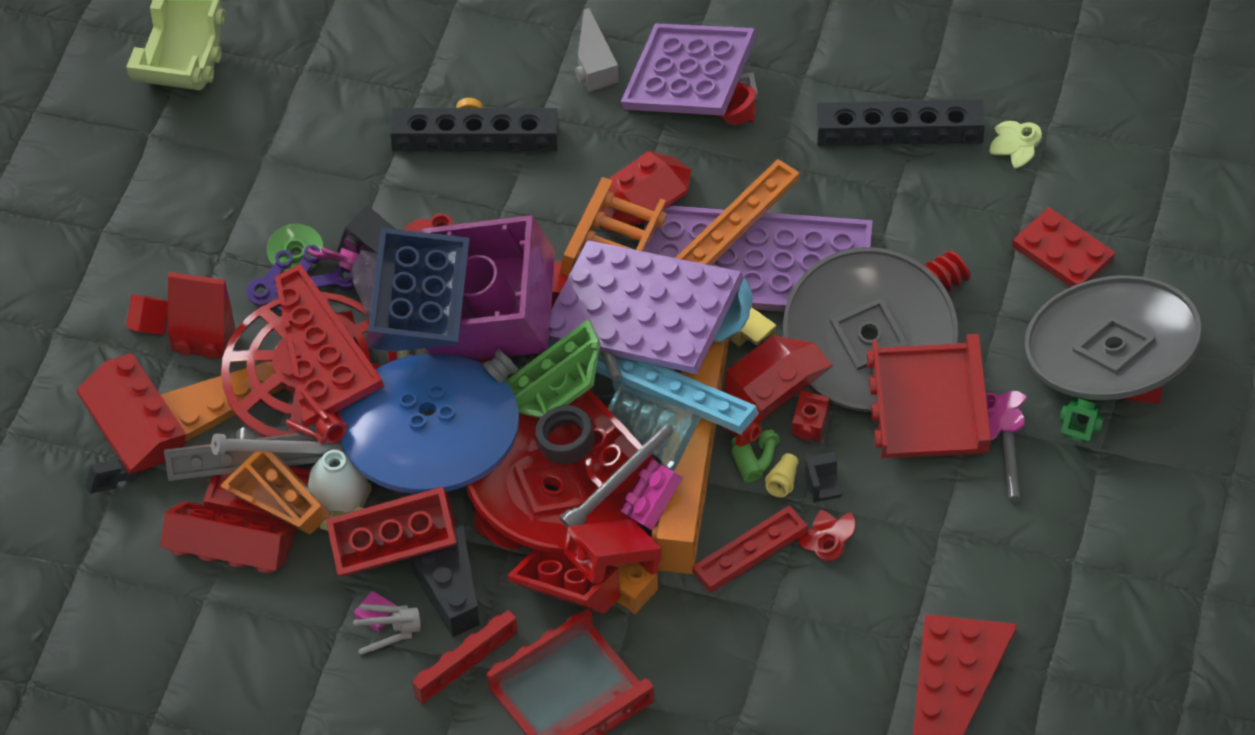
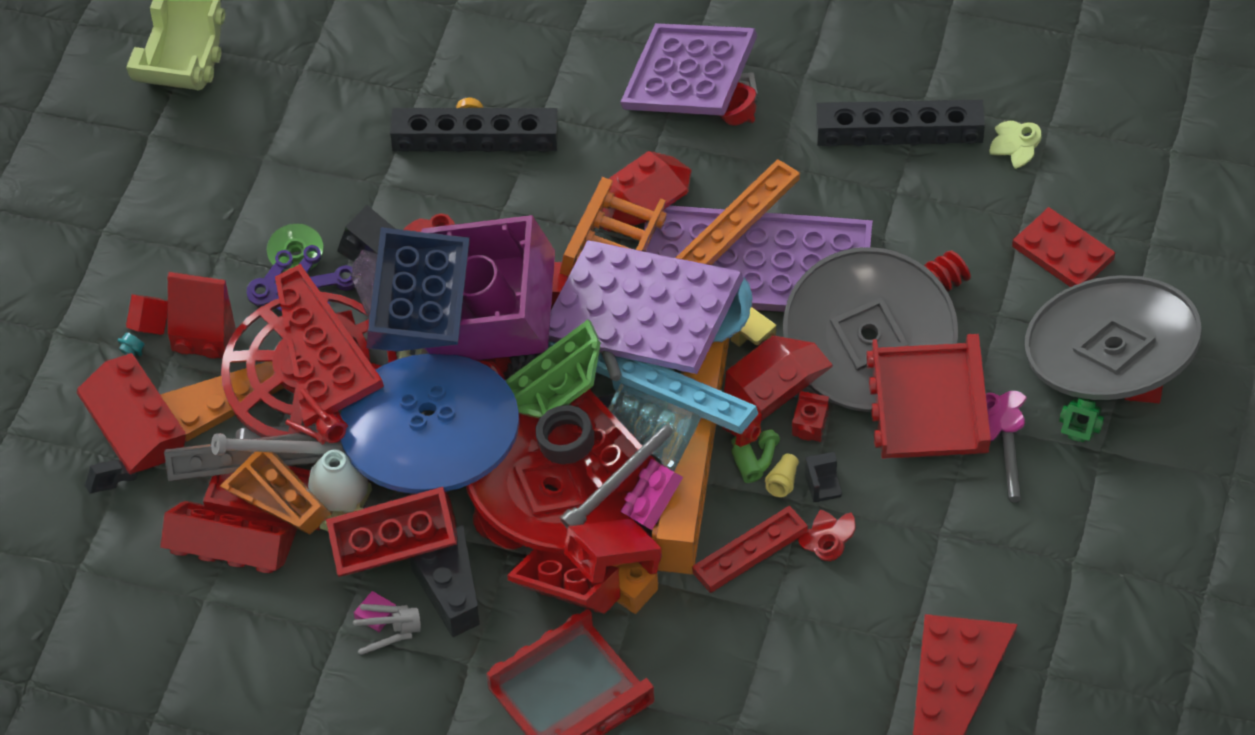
dark pink plate [308,247,363,272] -> none
red plate [412,610,518,705] -> none
dark grey wheel [482,349,519,383] -> none
light grey slope [575,8,619,92] -> none
none -> teal plate [117,332,145,356]

